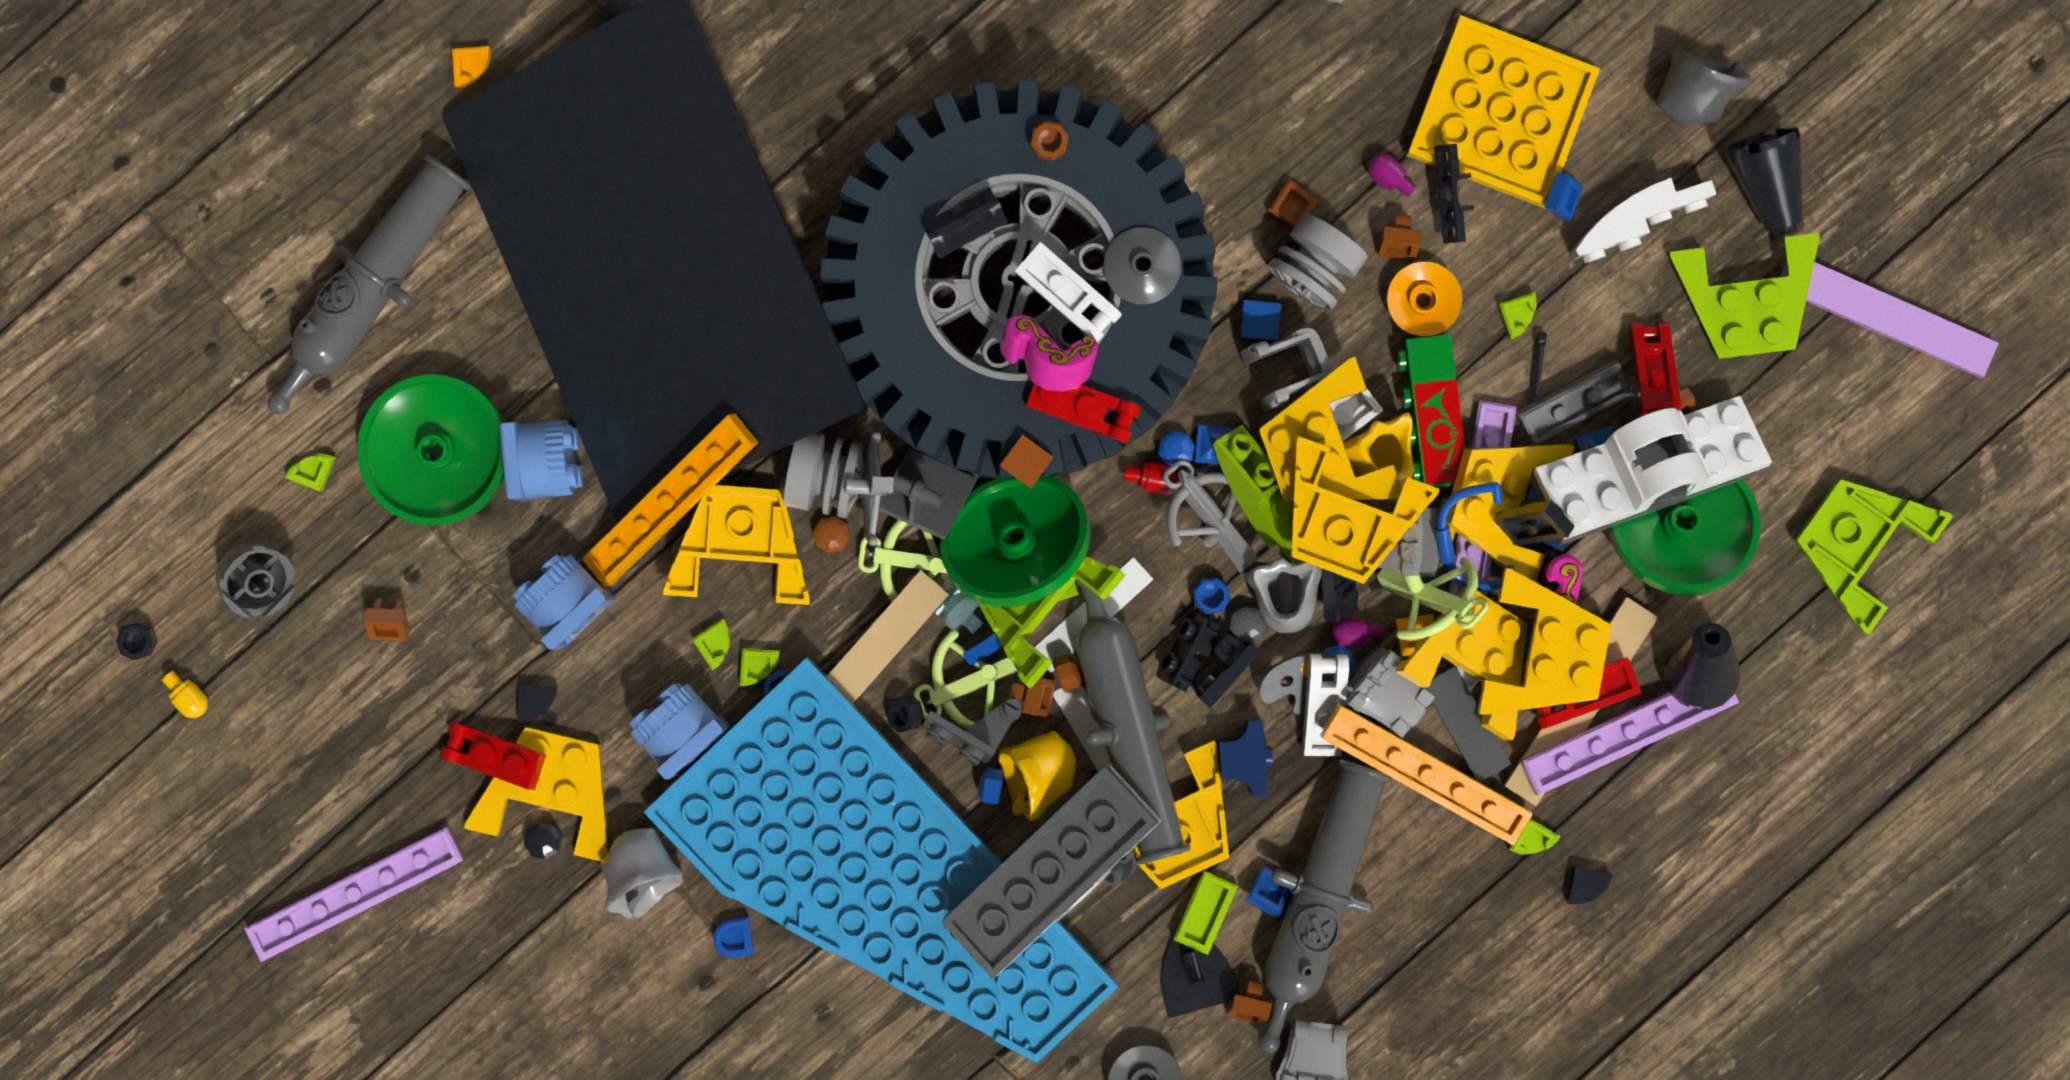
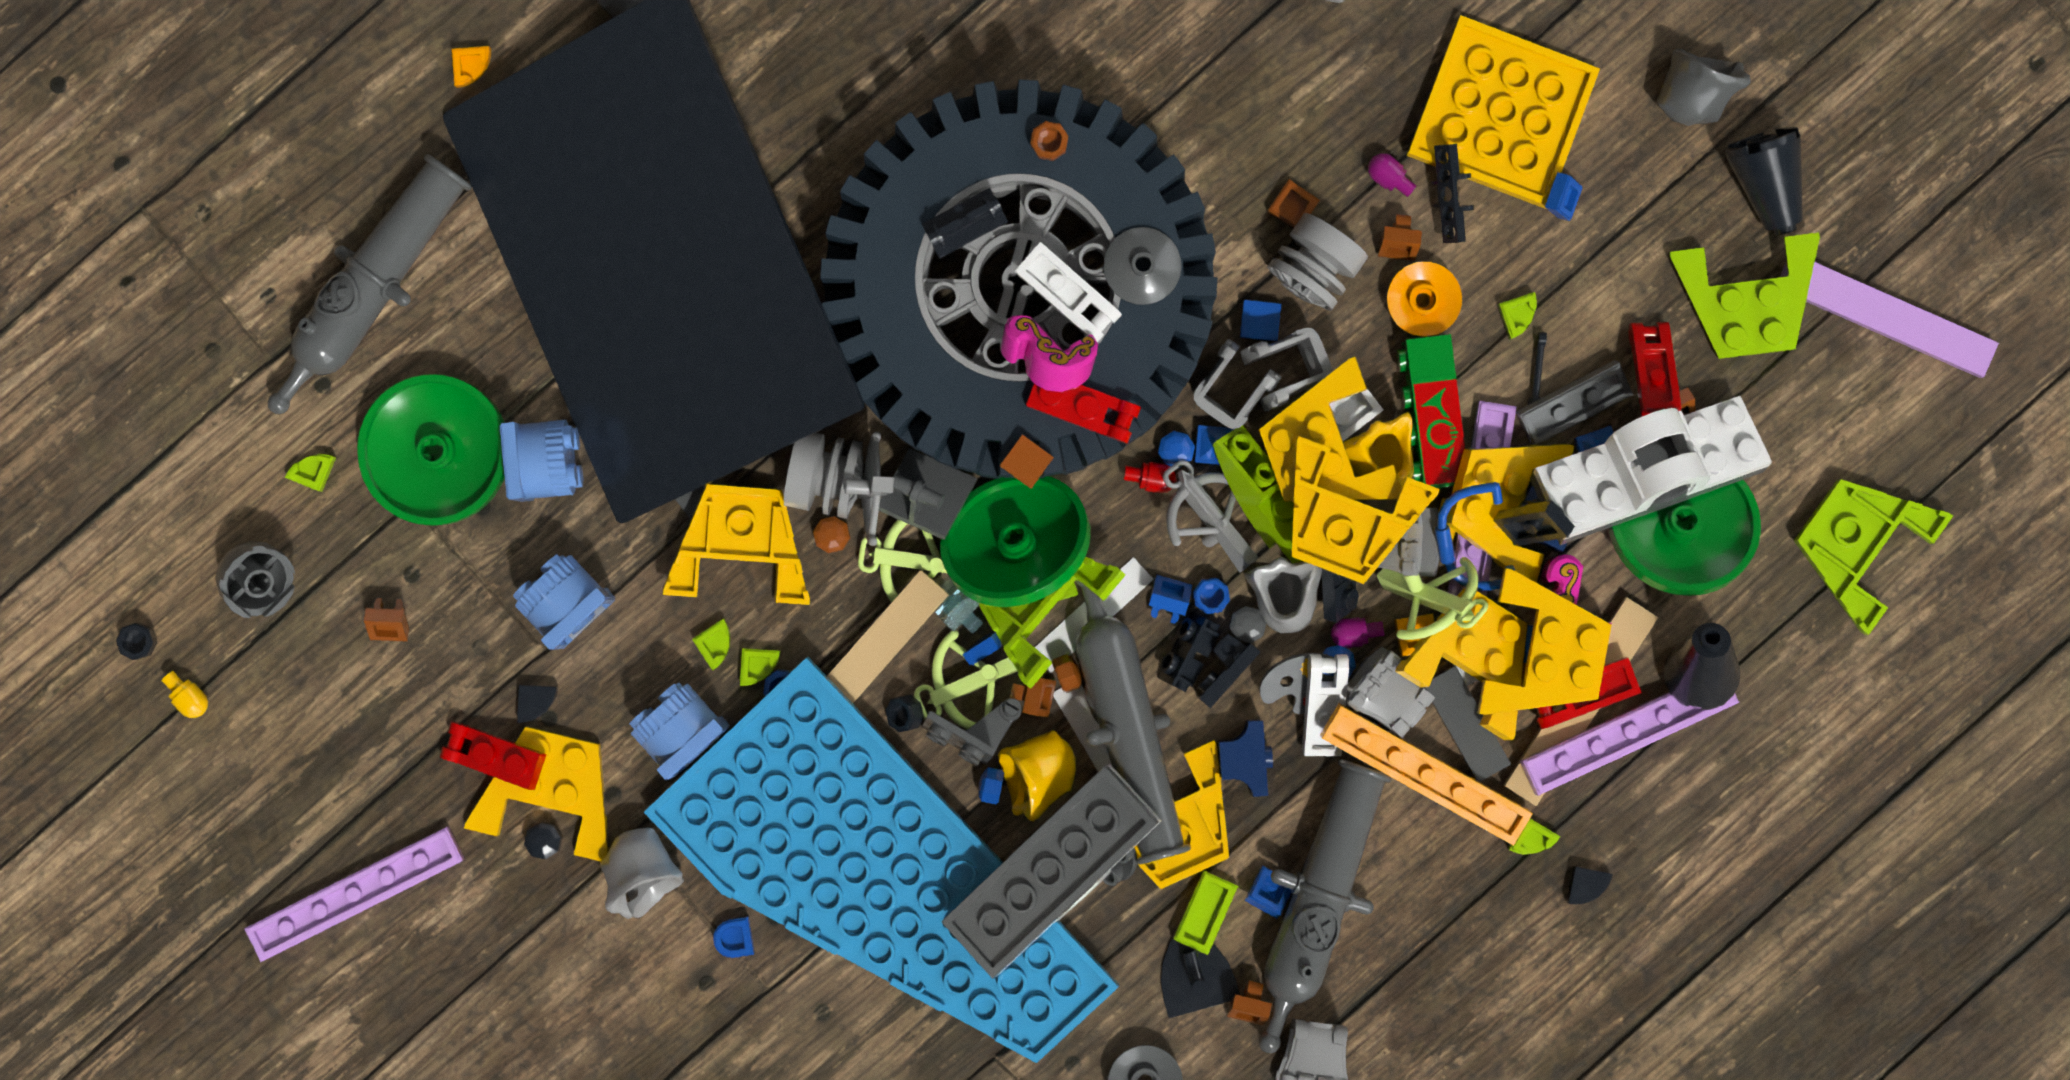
light orange plate [582,413,759,588] -> none
white slope [1570,178,1716,263] -> none
none -> blue tile [1149,575,1192,624]
none -> light grey piece [1194,339,1282,429]

